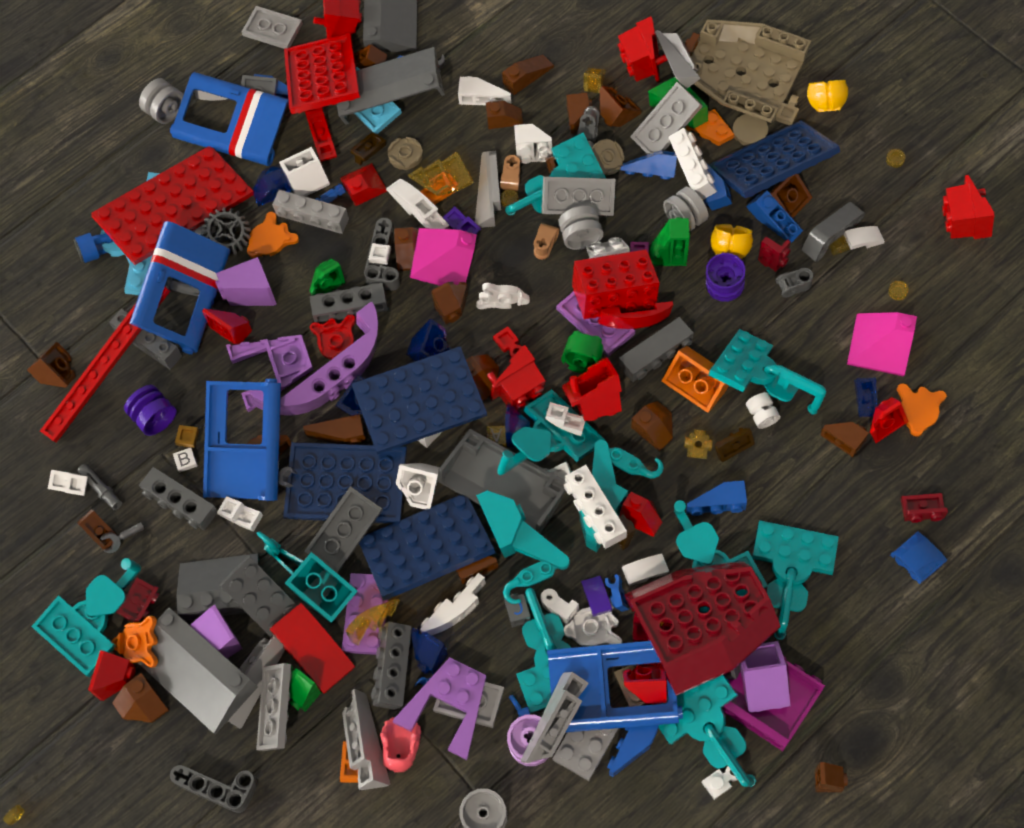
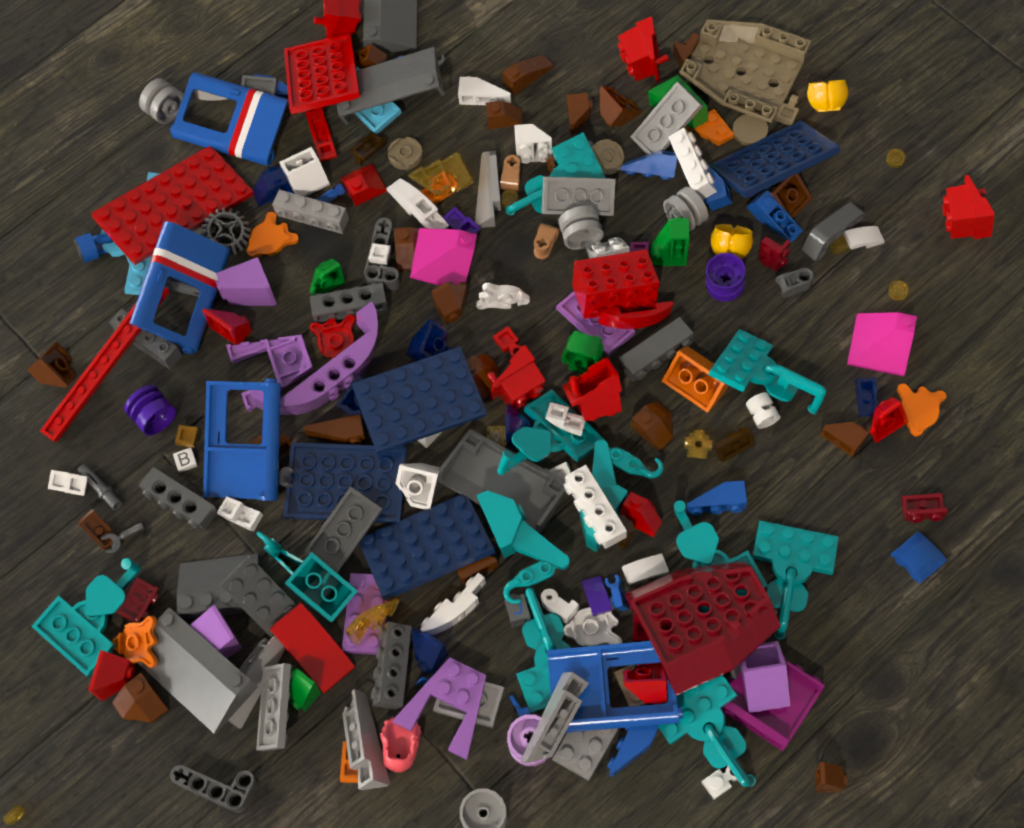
light grey plate [242,6,303,49] -> none
dark grey piece [577,106,600,143] -> none
clear yellow slope [584,68,606,93] -> none
light grey wedge [655,30,701,89] -> none

